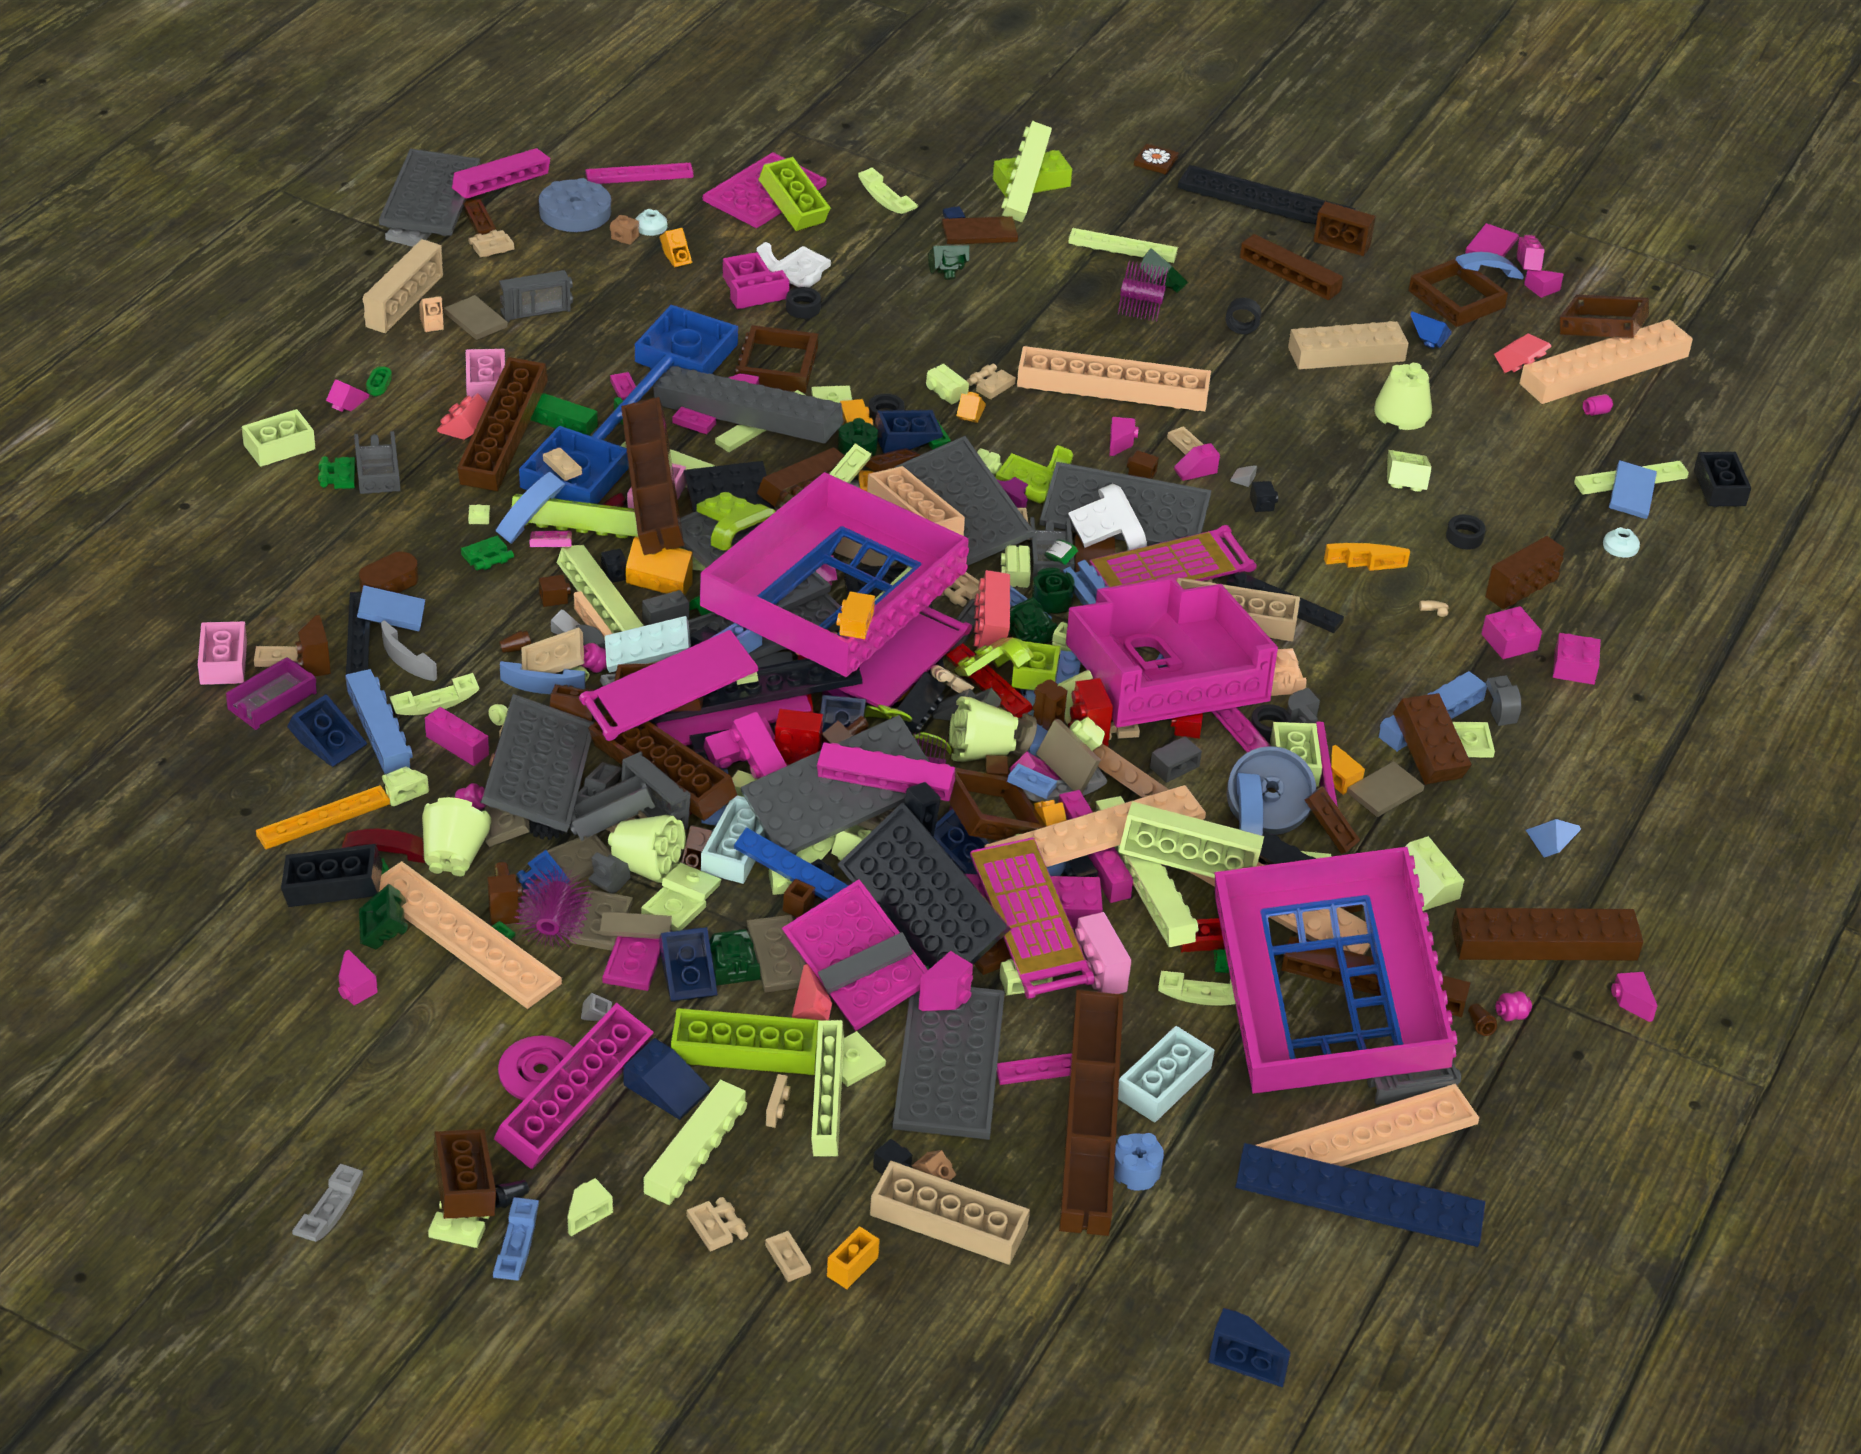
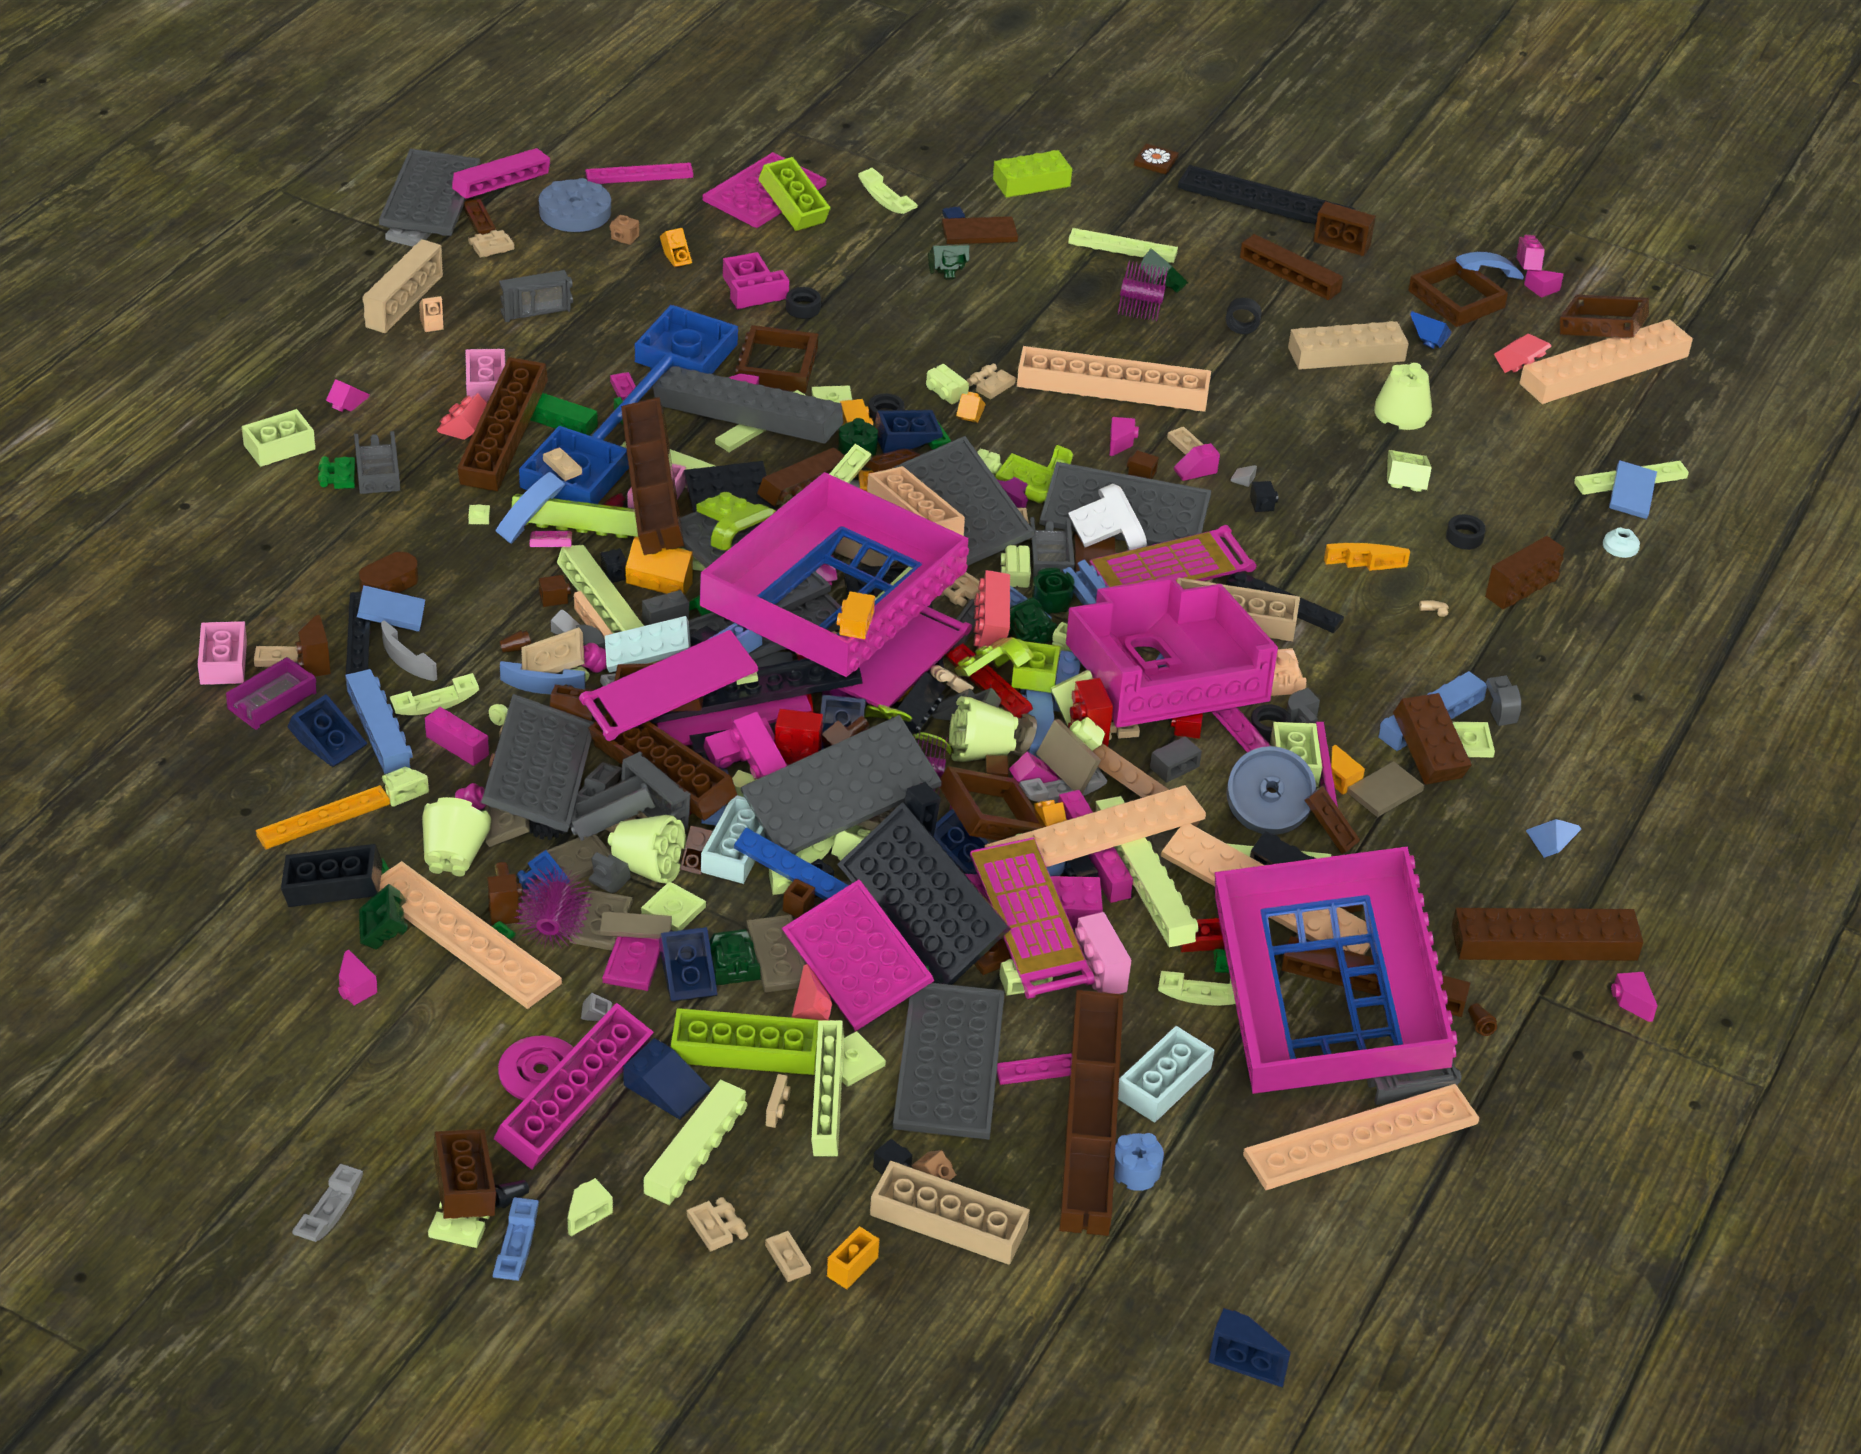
dark red slope [341,829,426,863] -> none
green plate [366,366,392,396] -> none
dark tan tile [444,295,508,340] -> none
green plate [461,535,514,571] -> none
light aqua piece [635,209,667,236] -> none
yellowish green plate [662,863,721,902] -> none
dark pink plate [672,407,716,434] -> none
white piece [757,242,831,288] -> none
dark pink brick [817,743,955,801] -> none
dark grey tile [818,932,913,994] -> none
dark pink slope [919,951,973,1011] -> none
yellowish green brick [1001,121,1052,222] -> none
medium blue plate [1007,764,1057,799] -> none
reddish brown brick [1032,679,1068,731] -> none
slope [1044,539,1078,565] -> none
yellowish green brick [1119,801,1264,878] -> none
dark blue plate [1235,1143,1485,1247] -> none
medium blue slope [1237,773,1263,836] -> none
yellowish green slope [1405,836,1464,911] -> none
dark pink tile [1465,223,1519,257] -> none
dark pink brick [1482,606,1542,659] -> none
dark pink piece [1496,991,1532,1022] -> none
dark pink brick [1553,633,1601,685] -> none
dark pink brick [1583,394,1613,416] -> none
black brick [1694,452,1751,507] -> none

